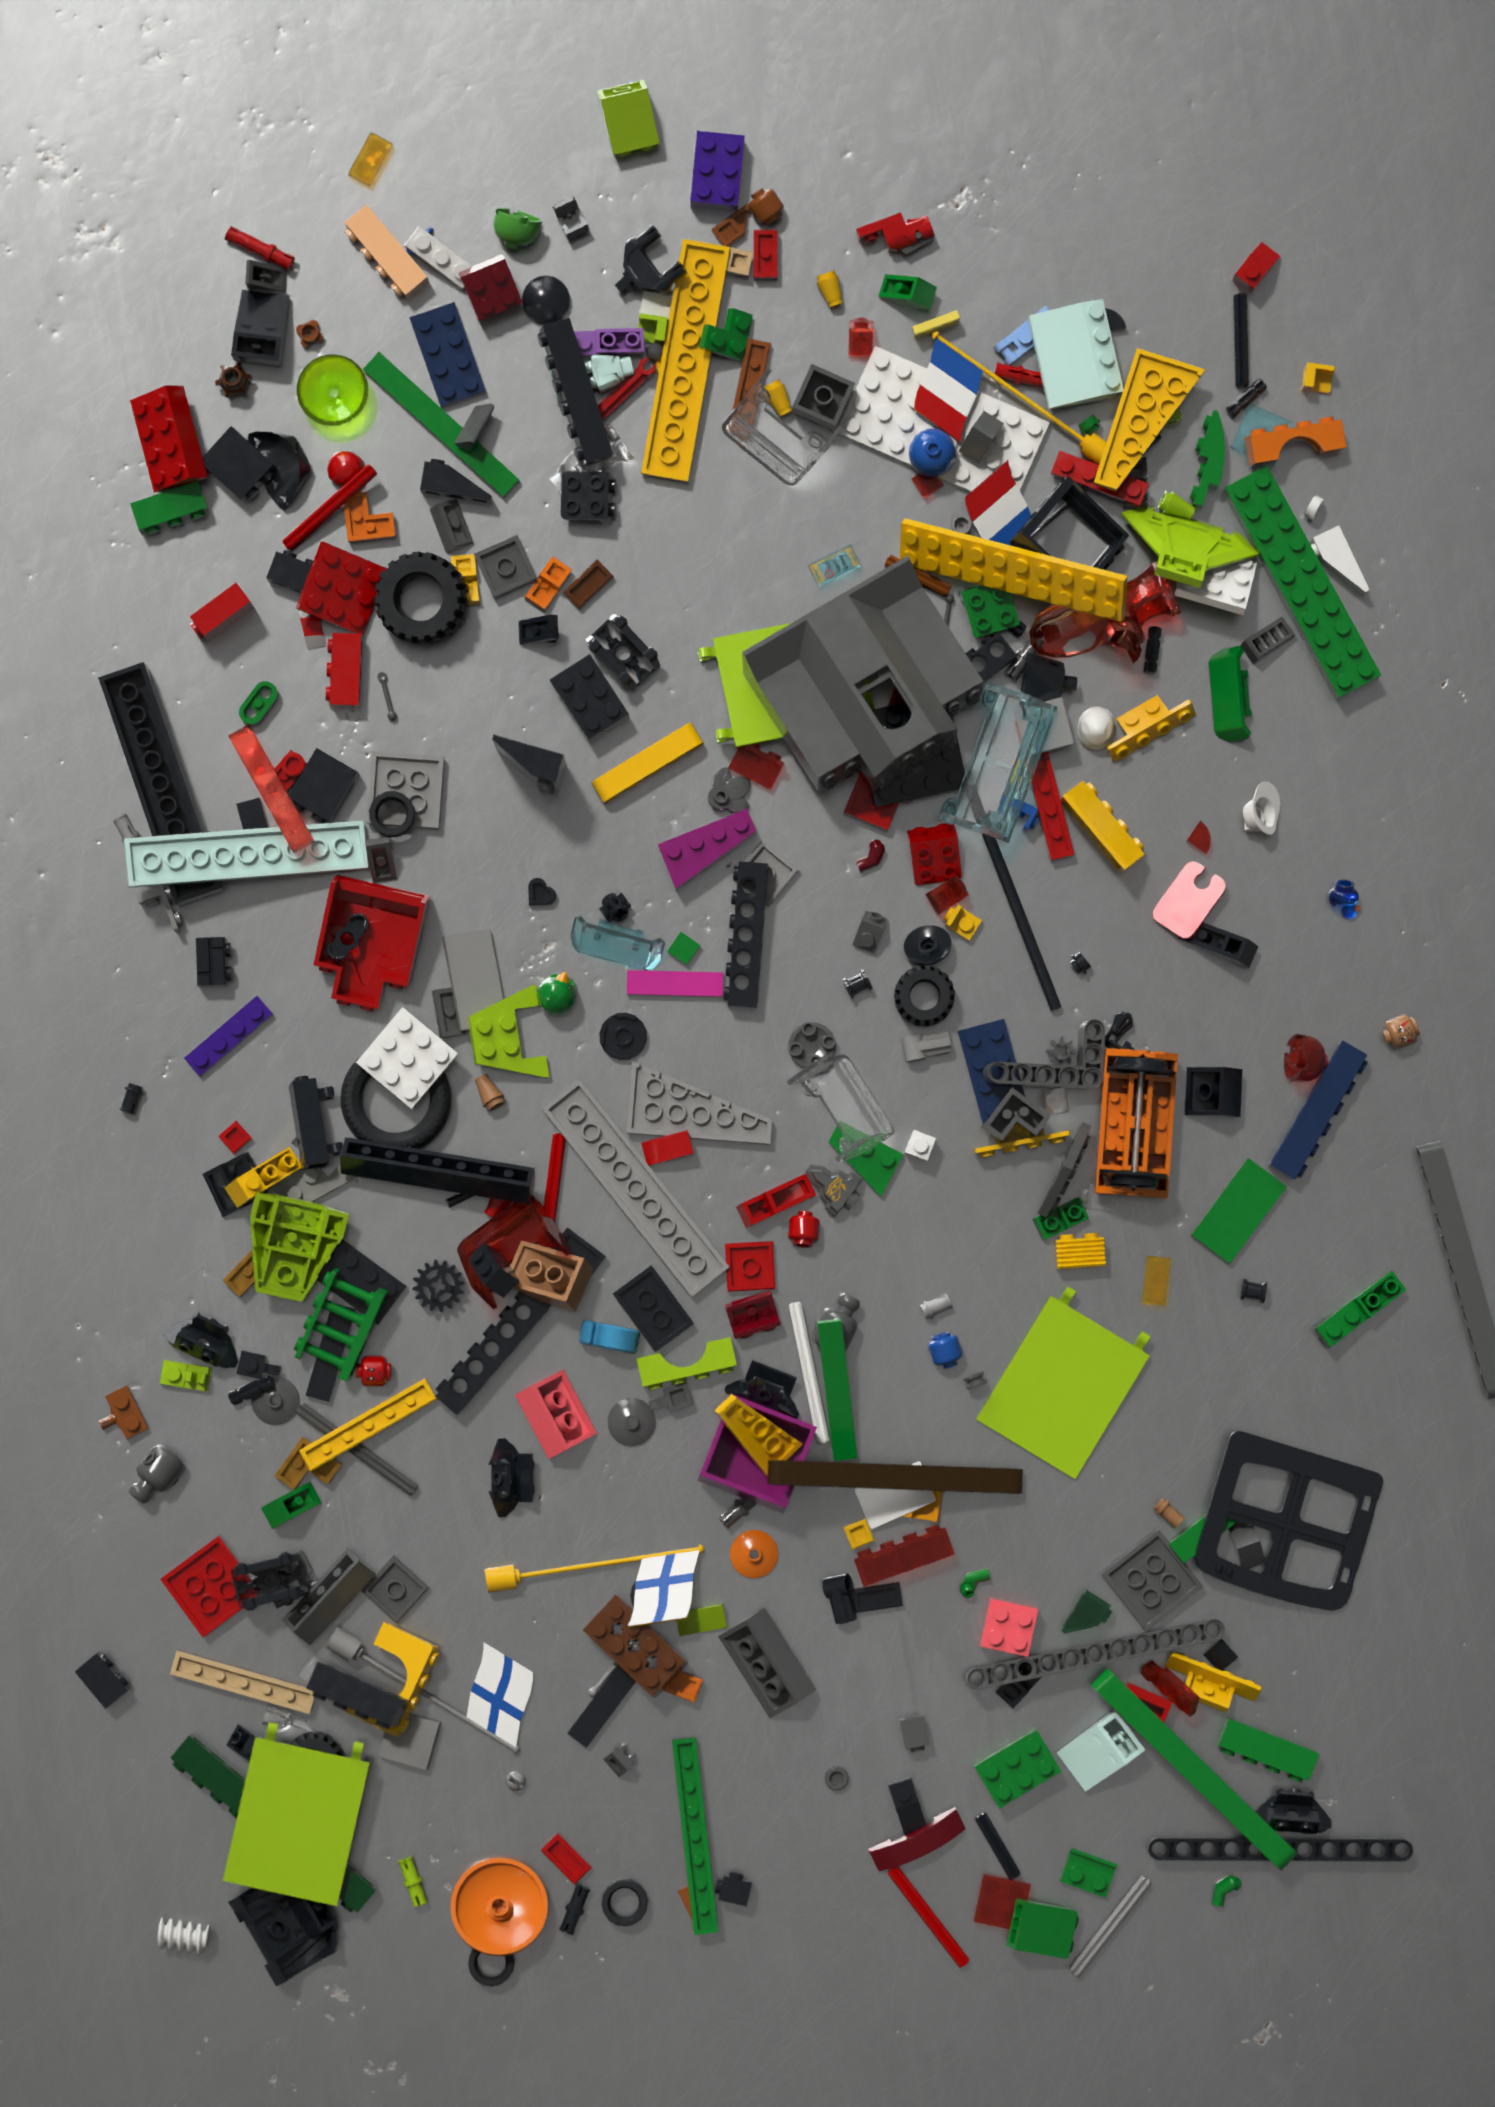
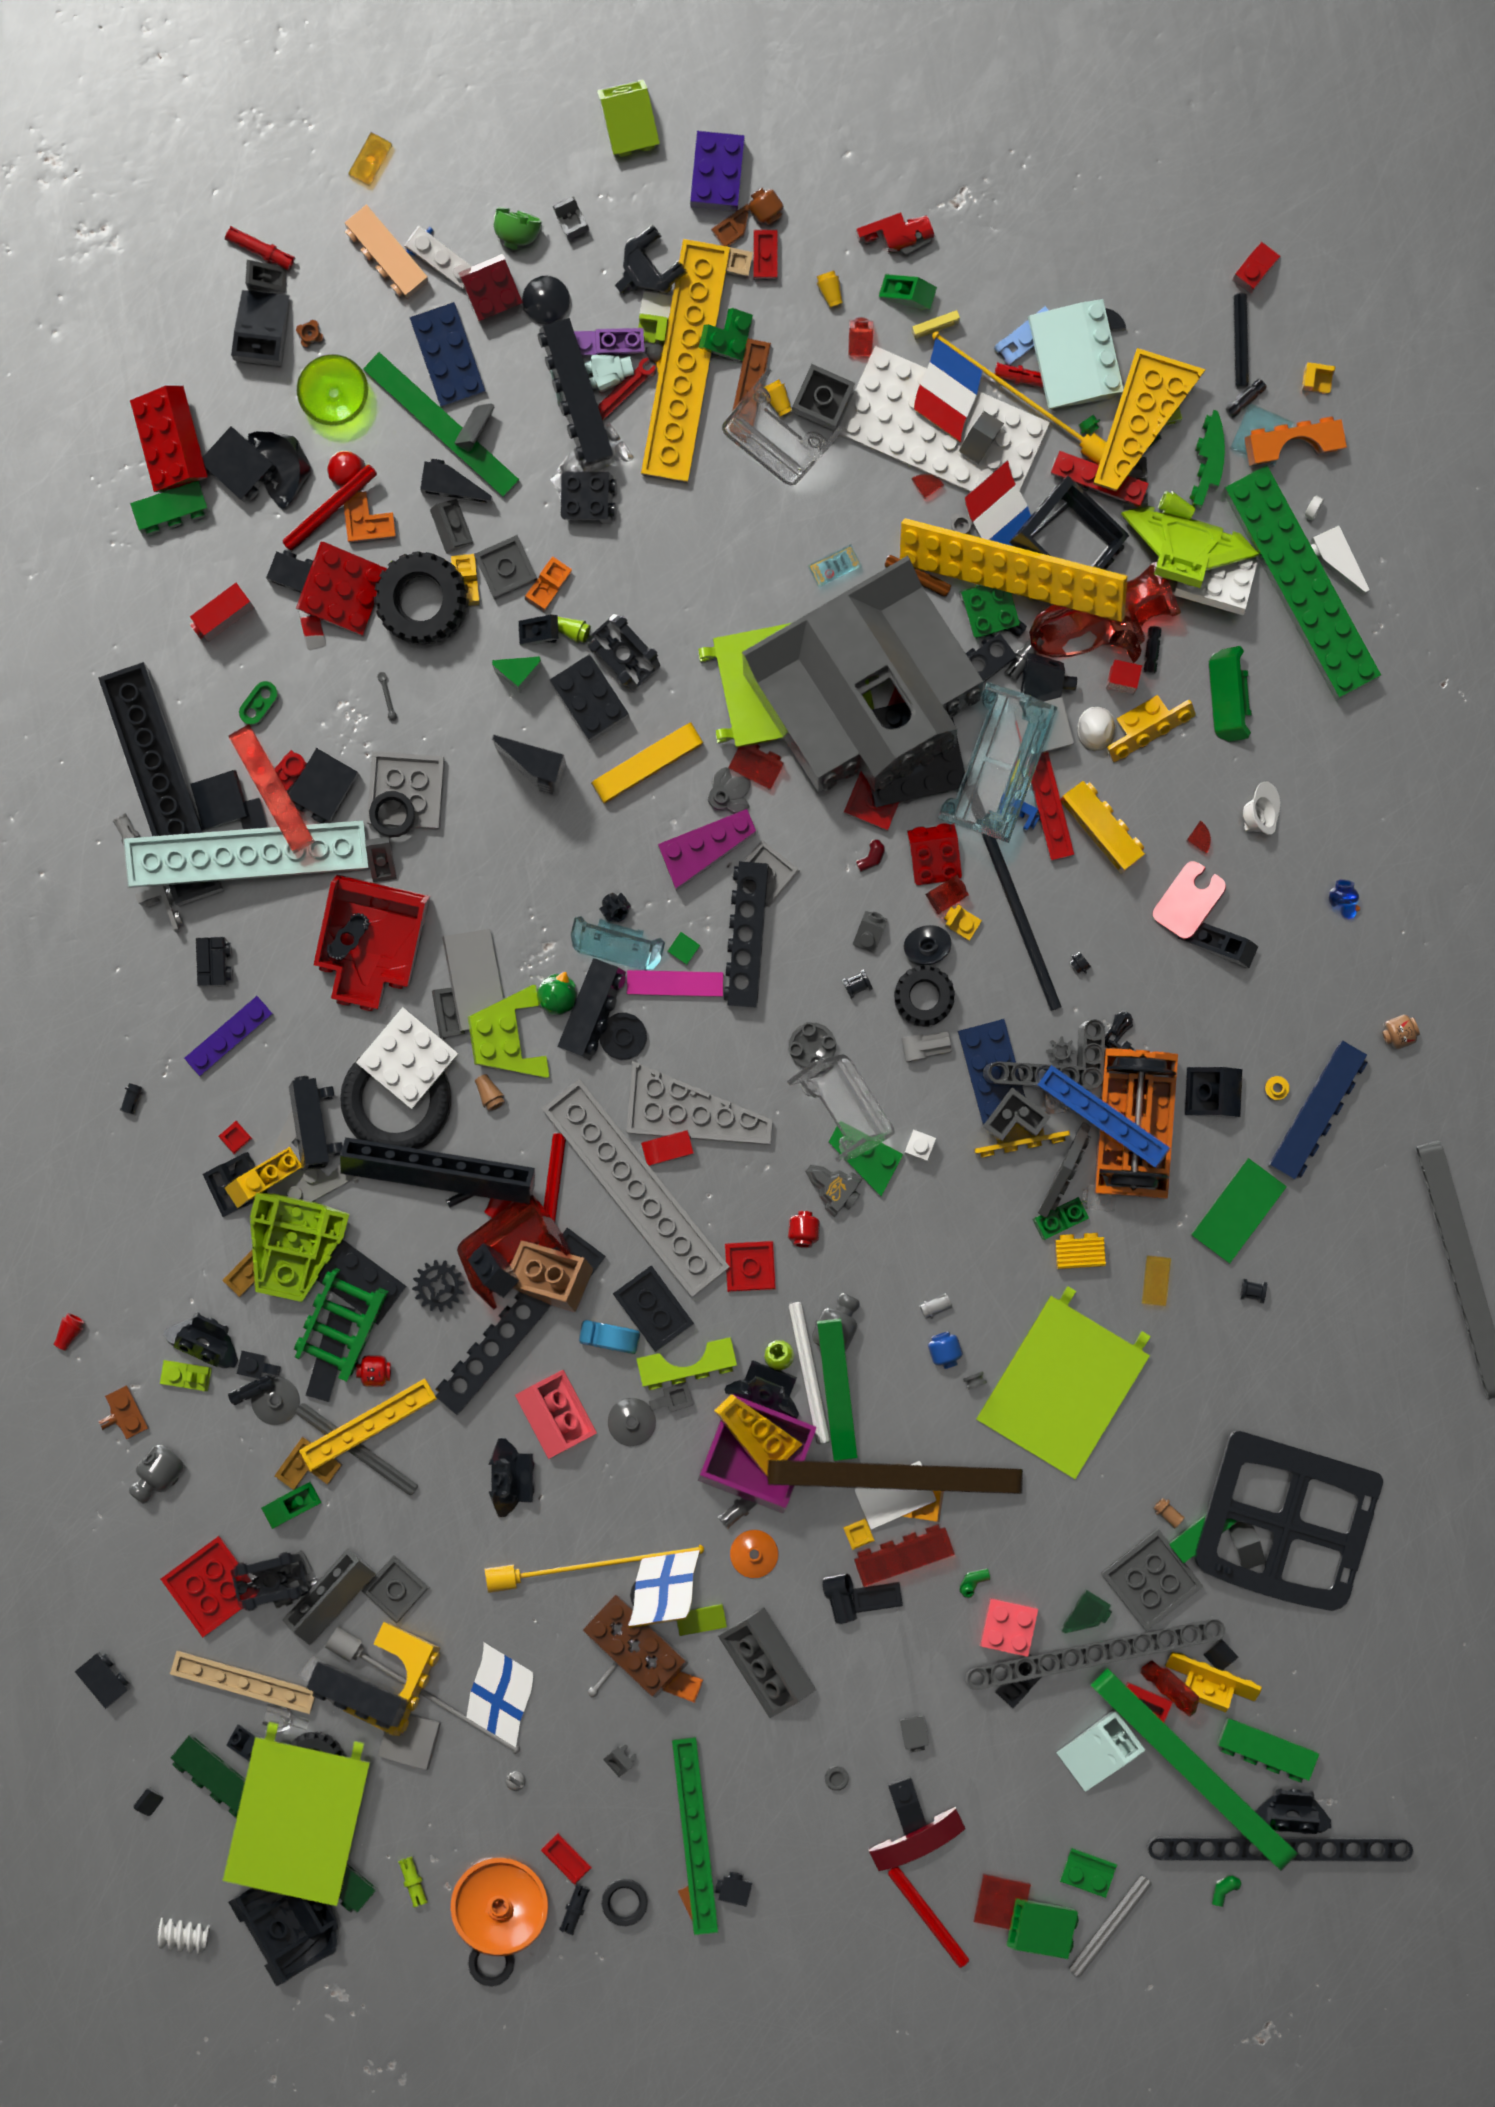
reddish brown rock [215,362,252,398] -> none
red brick [325,633,363,708] -> none
black tile [528,878,556,906] -> none
reddish brown tile [563,559,614,610] -> none
black tile [567,1665,636,1748] -> none
dark red bracket [724,1290,781,1339] -> none
red slope [736,1174,816,1228] -> none
blue cylinder [908,429,956,478] -> none
dark grey hinge [944,594,954,626] -> none
green brick [973,1728,1062,1809] -> none
black axle [975,1813,1021,1880] -> none
dark grey slope [1241,617,1296,664] -> none
clear red cylinder [1284,1034,1328,1082] -> none
green slope [1314,1271,1406,1348] -> none
none -> red cone [53,1313,84,1351]
none -> black slope [133,1787,163,1816]
none -> black tile [190,770,249,830]
none -> green slope [492,656,542,693]
none -> black brick [557,958,626,1061]
none -> lime cone [558,616,591,643]
none -> lime piece [764,1340,794,1370]
none -> blue plate [1038,1065,1170,1168]
none -> red panel [1106,659,1142,695]
none -> yellow plate [1265,1076,1289,1100]

